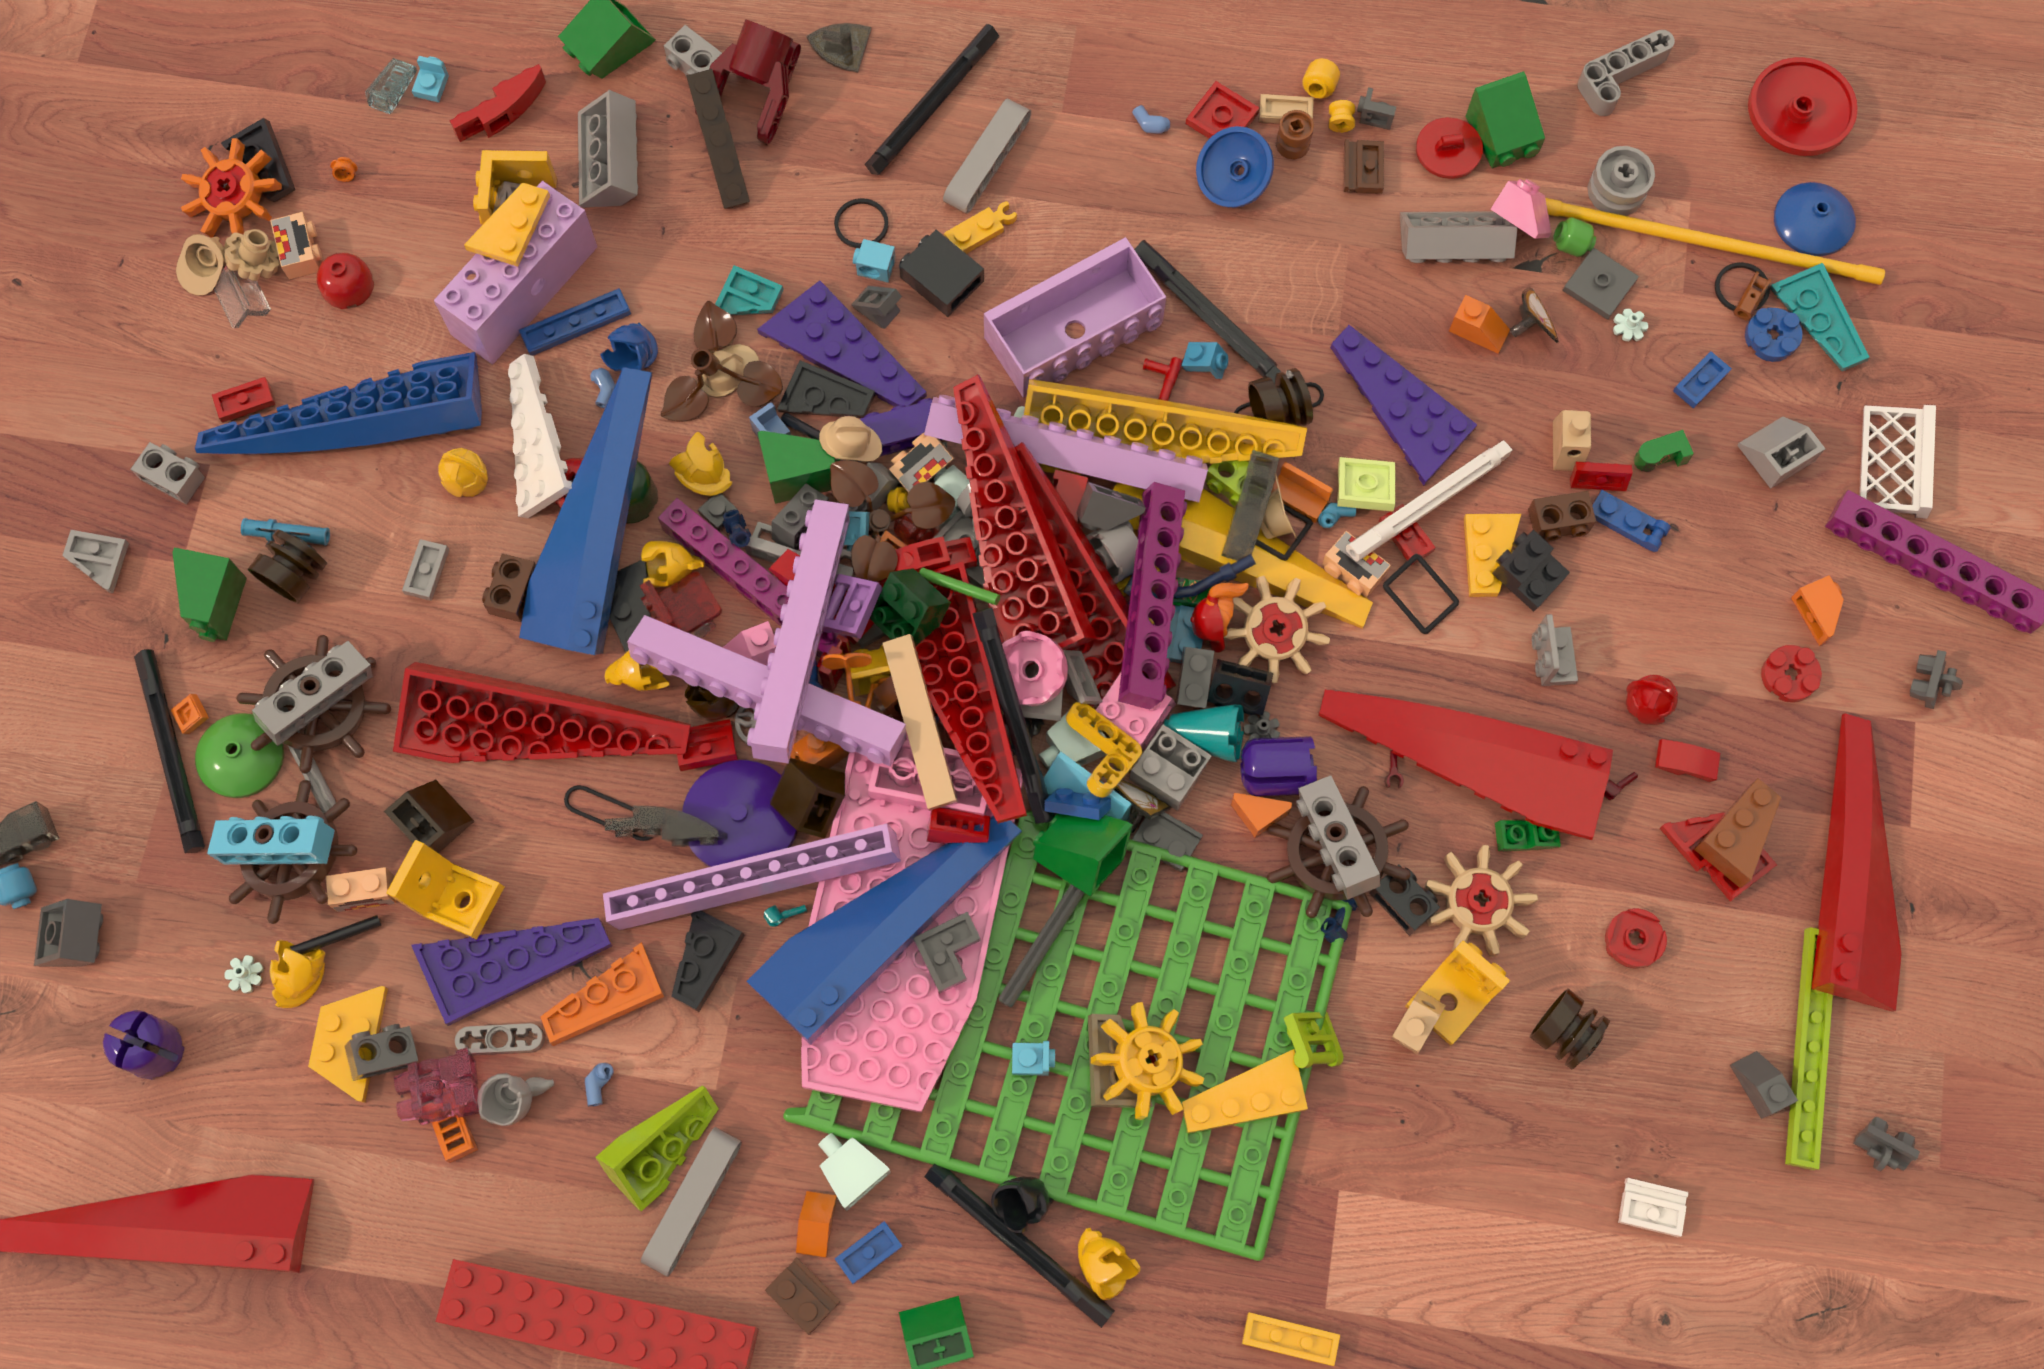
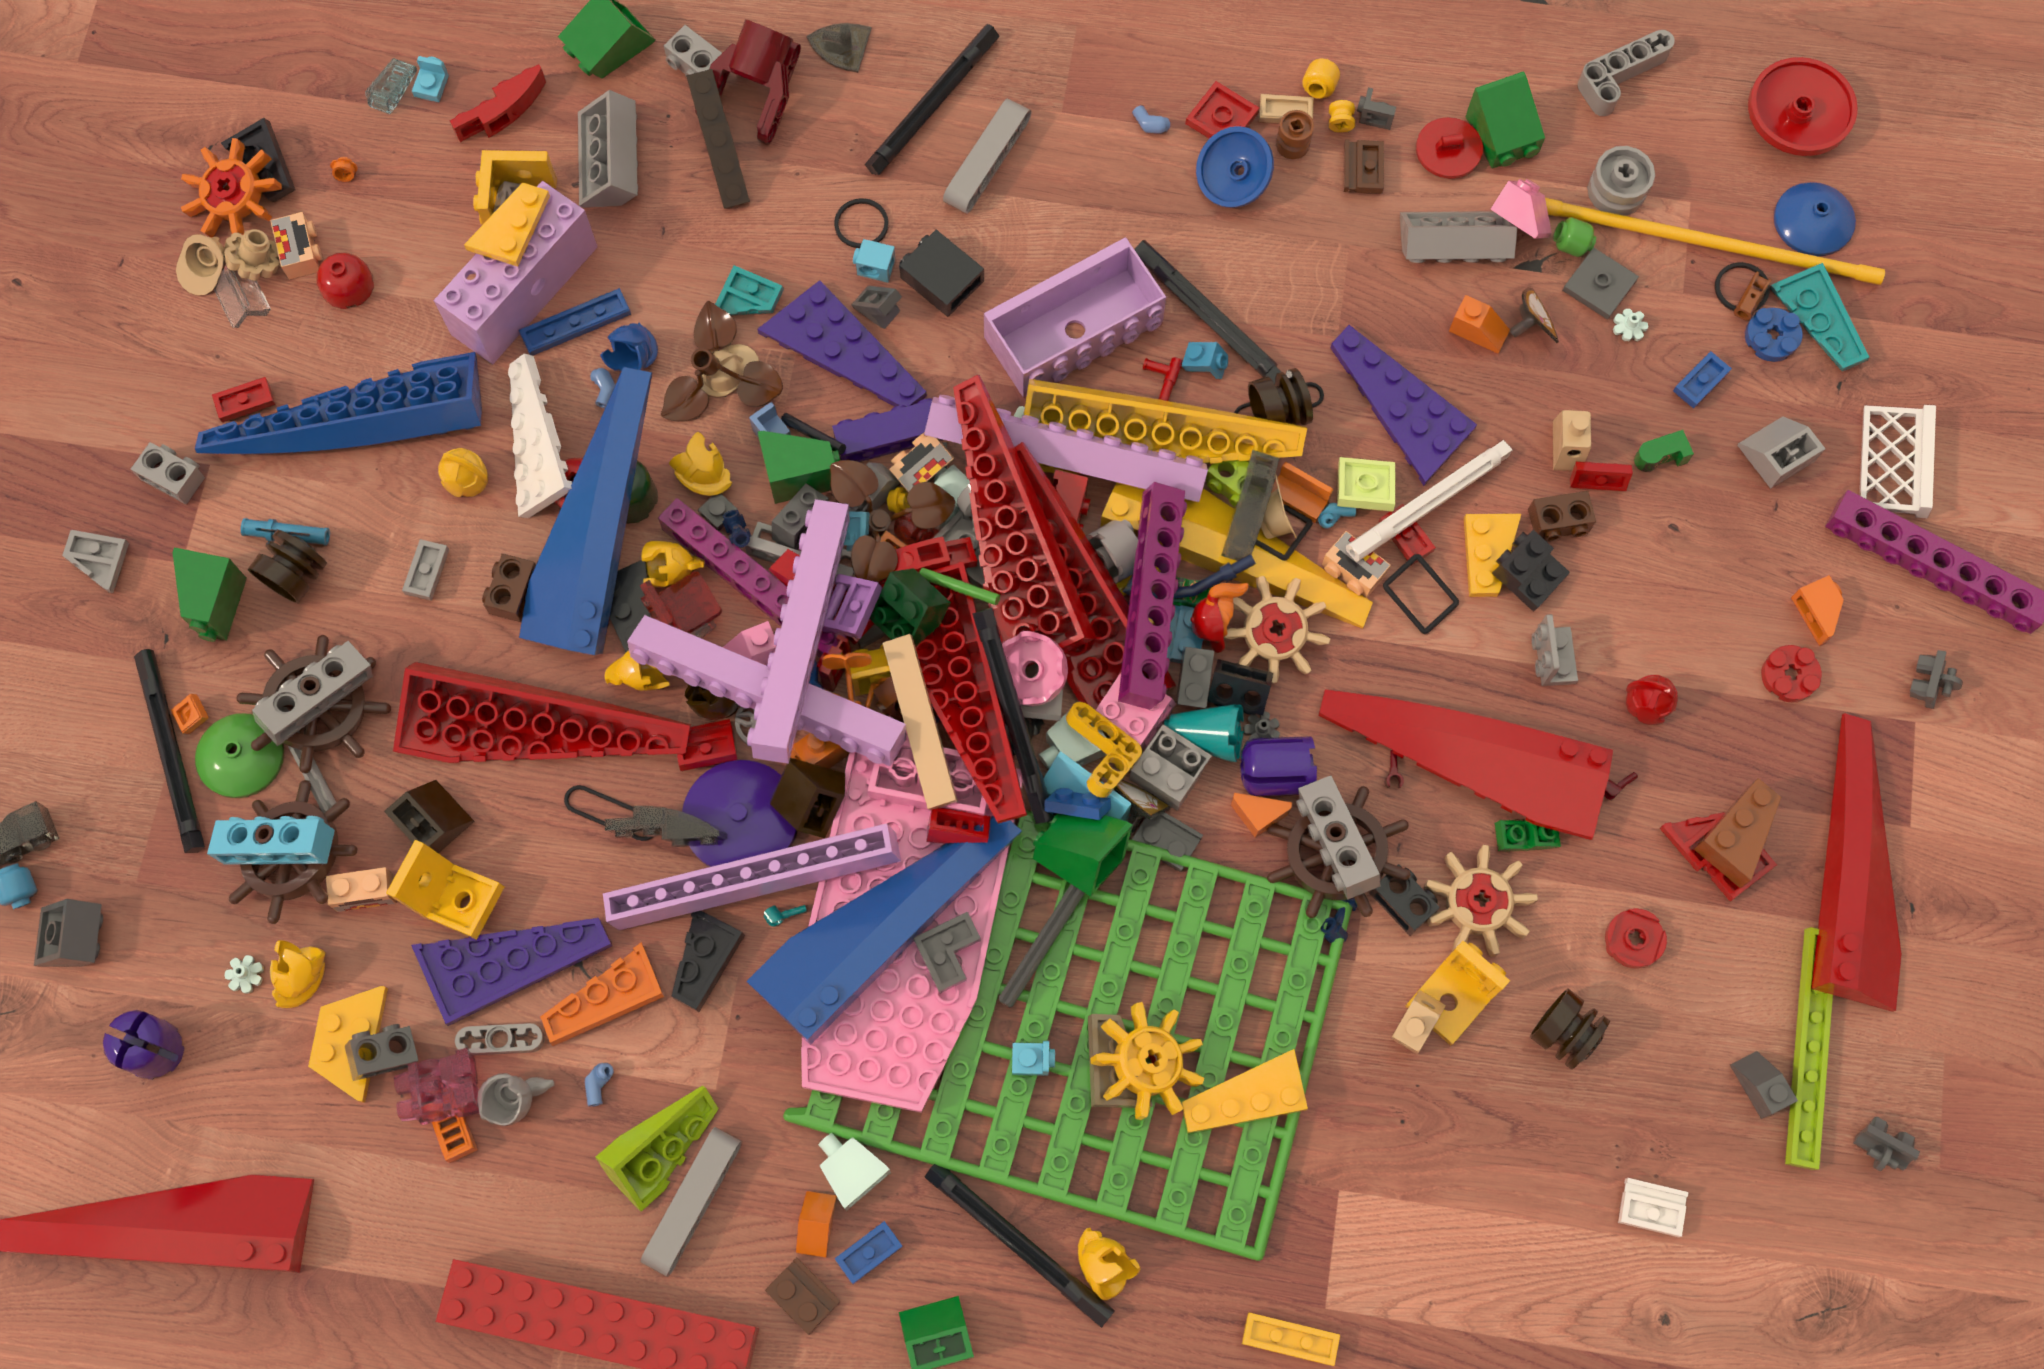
black bar [290,915,381,955] -> none
black wing [777,360,876,418] -> none
tan piece [819,416,882,462] -> none
yellow plate [944,201,1017,254] -> none
black helmet [991,1176,1054,1233] -> none
light grey slope [1063,650,1103,704] -> none
dark grey slope [1076,482,1146,531] -> none
lime plate [1284,1012,1344,1068] -> none
blue plate [1592,490,1671,552] -> none
red slope [1655,739,1721,782] -> none

